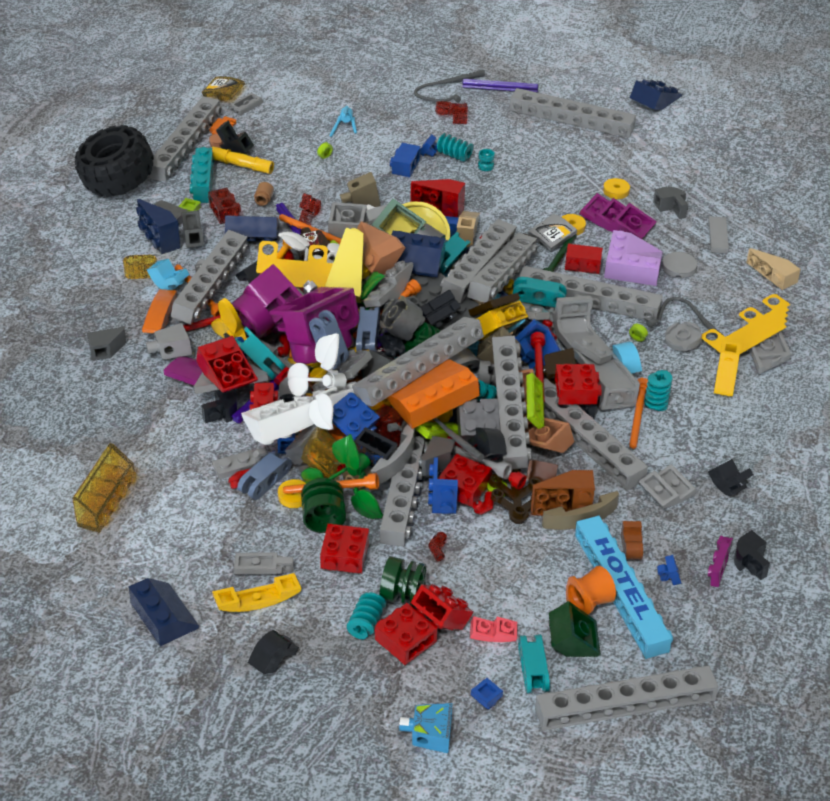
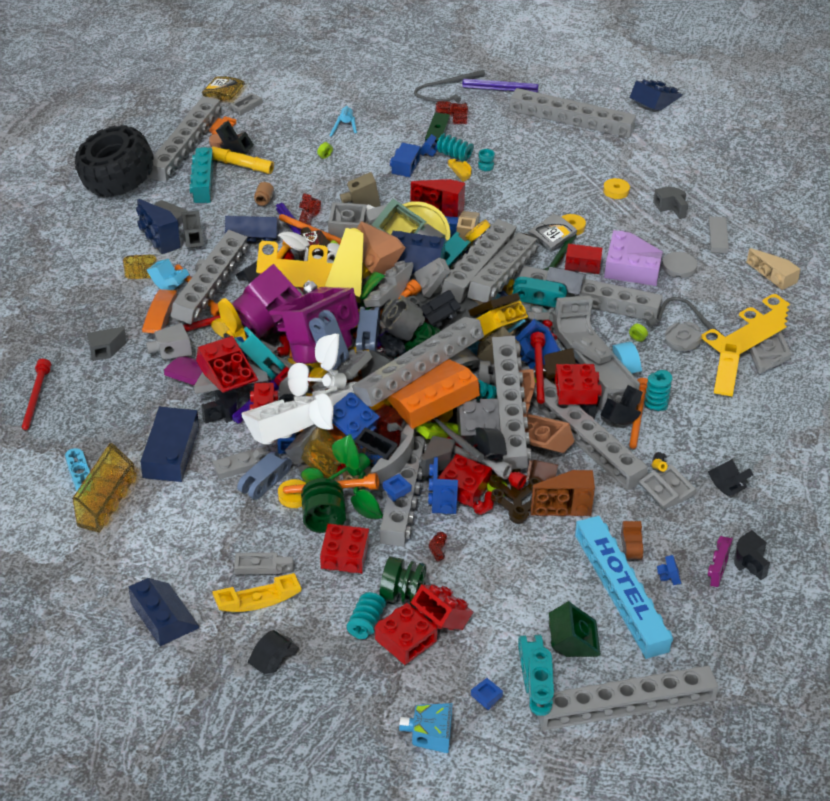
lime tile [178,198,201,211] -> none
clear red brick [208,188,241,224] -> none
red arm [228,468,251,489] -> none
coral slope [470,616,517,642] -> none
lime tile [526,373,544,429] -> none
dark tan slope [542,491,619,530] -> none
orange hat [566,566,616,615] -> none
magenta slope [579,193,657,239] -> none
none -> red piece [22,358,52,430]
none -> medium azure beam [65,448,94,495]
none -> dark blue brick [140,406,199,482]
none -> blue tile [383,474,412,502]
none -> light grey wing [414,258,450,298]
none -> dark green tile [425,112,450,143]
none -> yellow tile [448,159,472,182]
none -> yellow piece [465,219,490,242]
none -> teal piece [528,647,554,716]
none -> panel [546,266,586,295]
none -> black brick [600,385,643,425]
none -> yellow arm [651,452,668,472]

